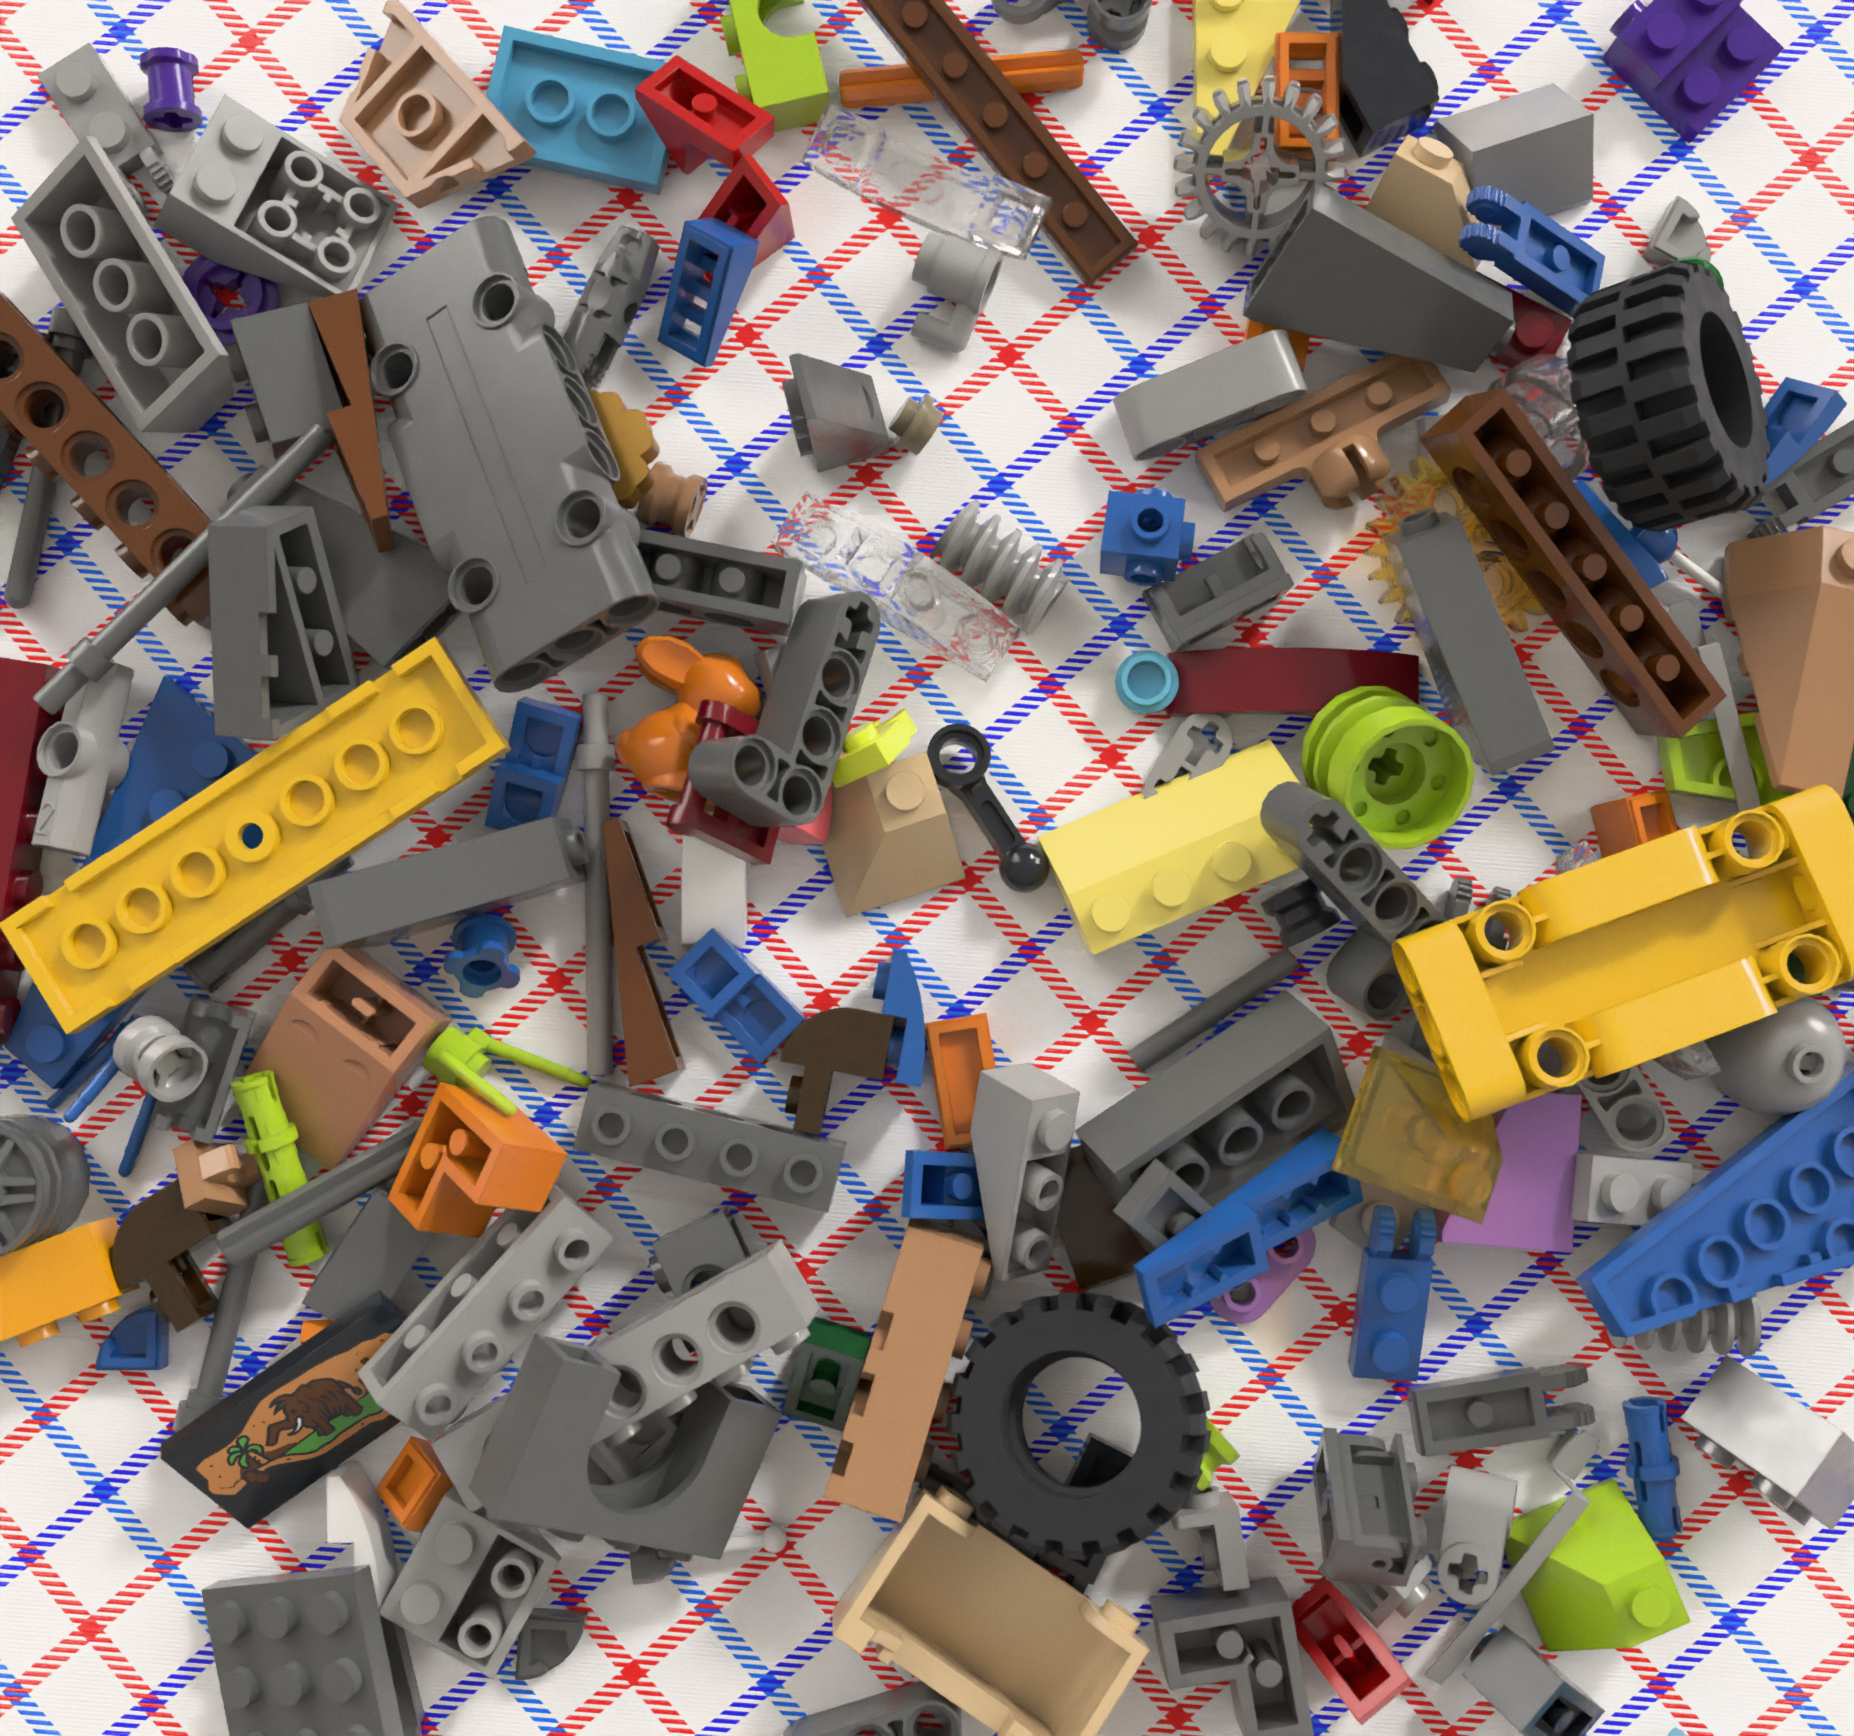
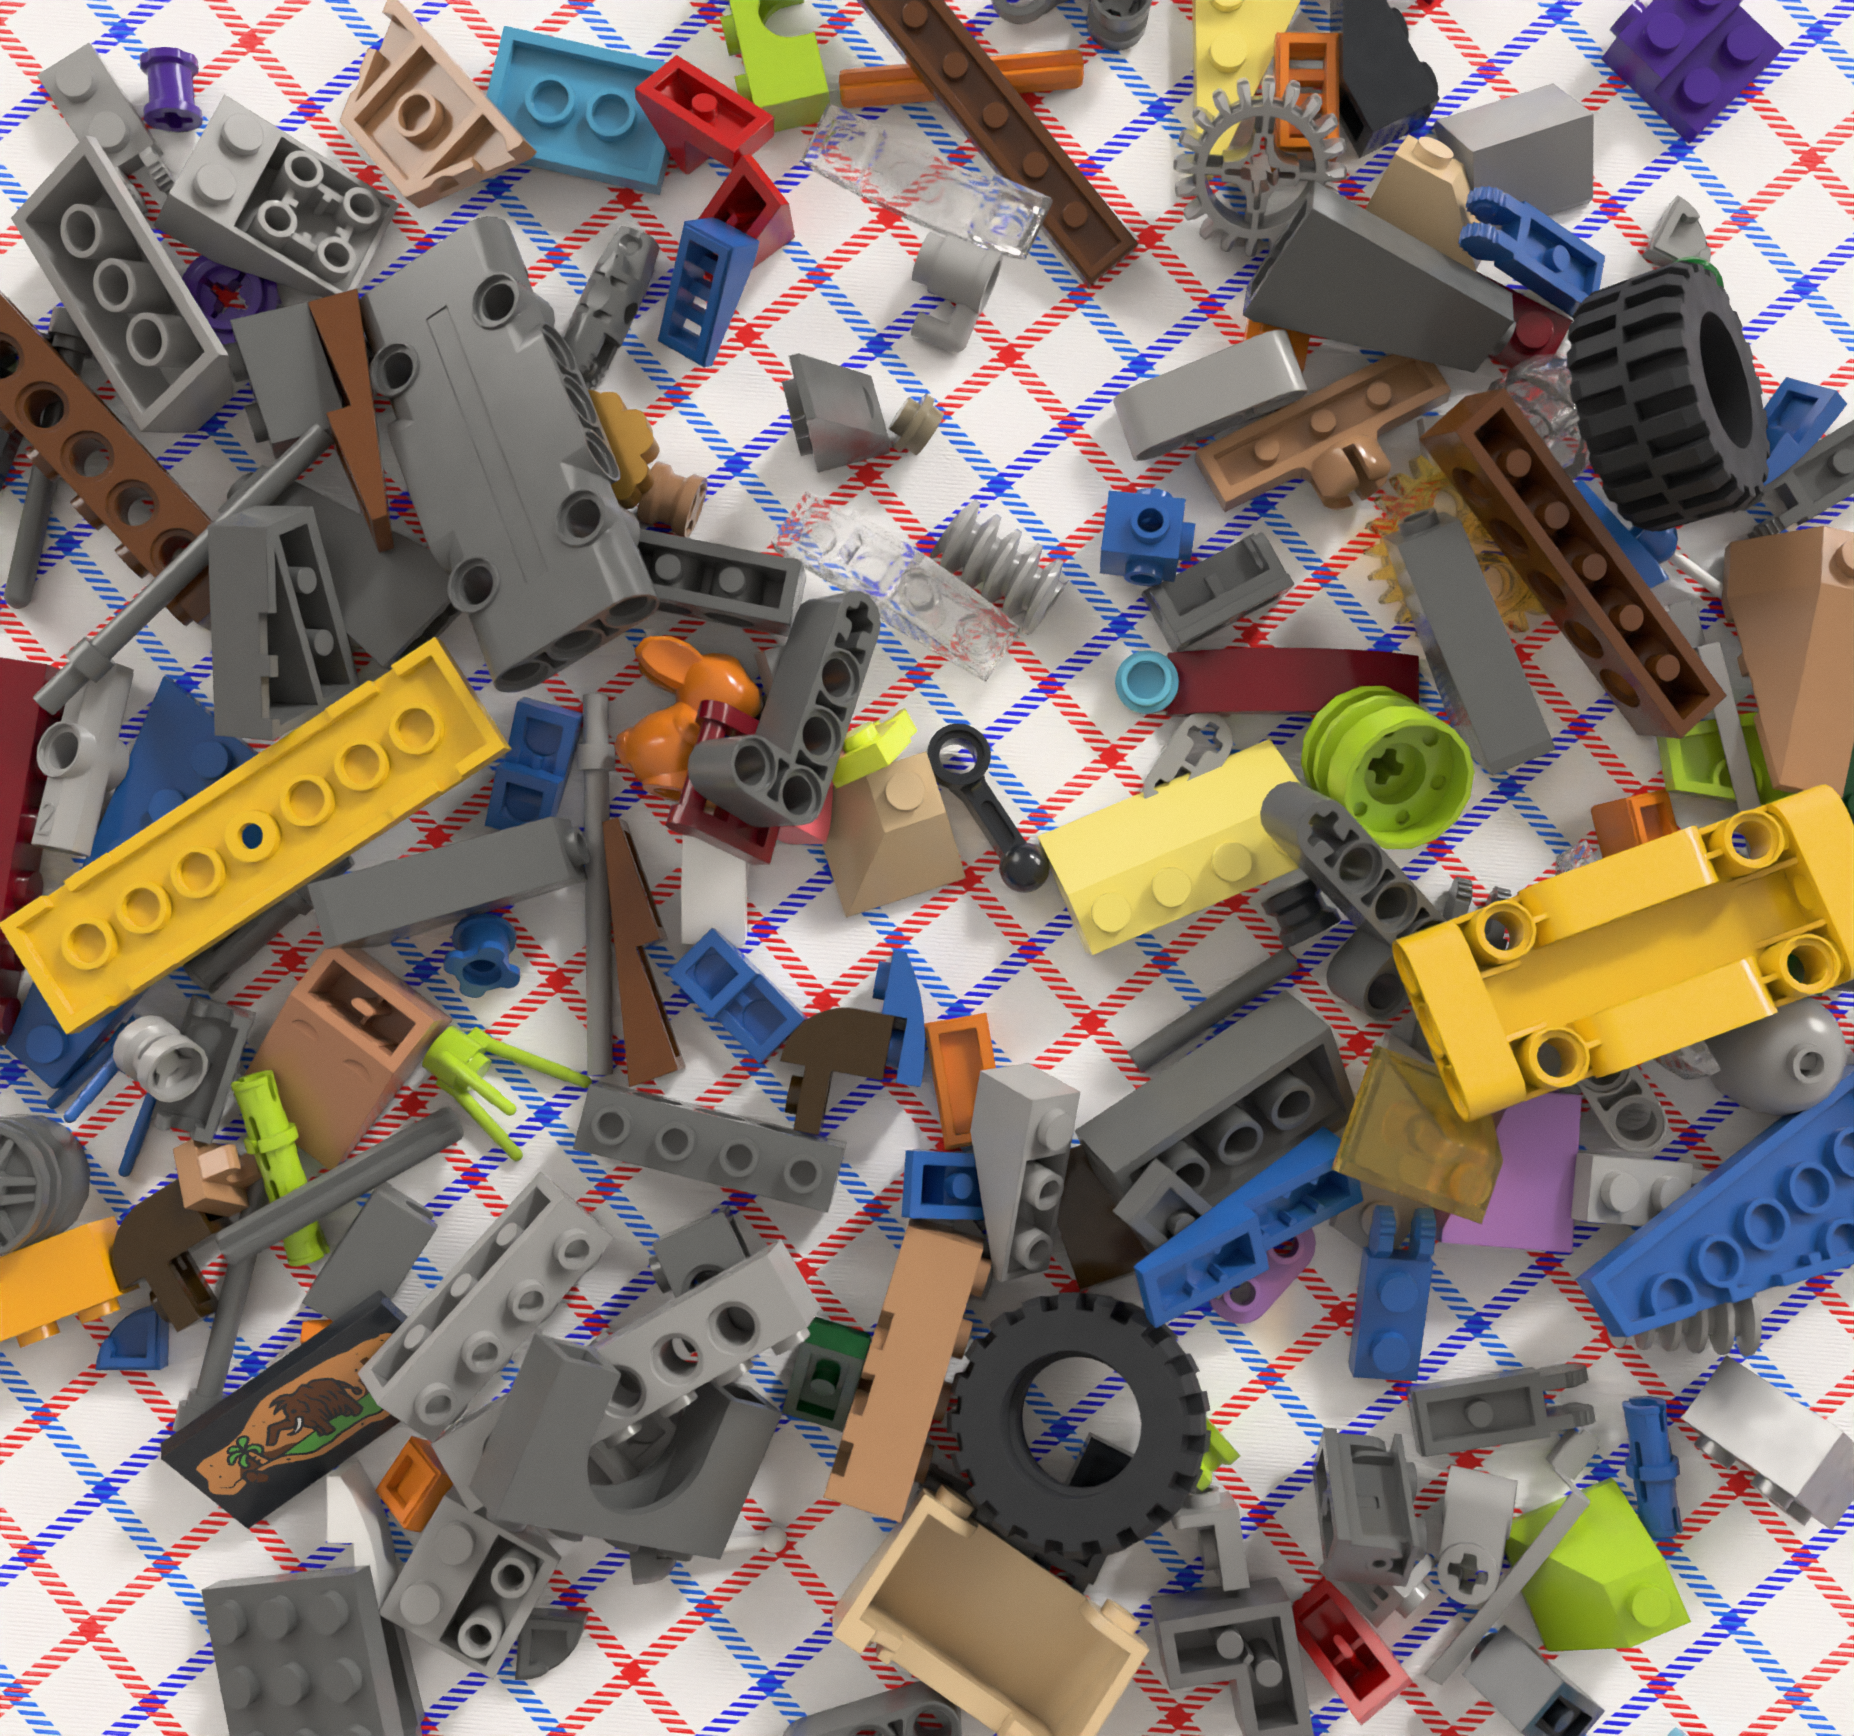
orange brick [387,1083,568,1238] -> none

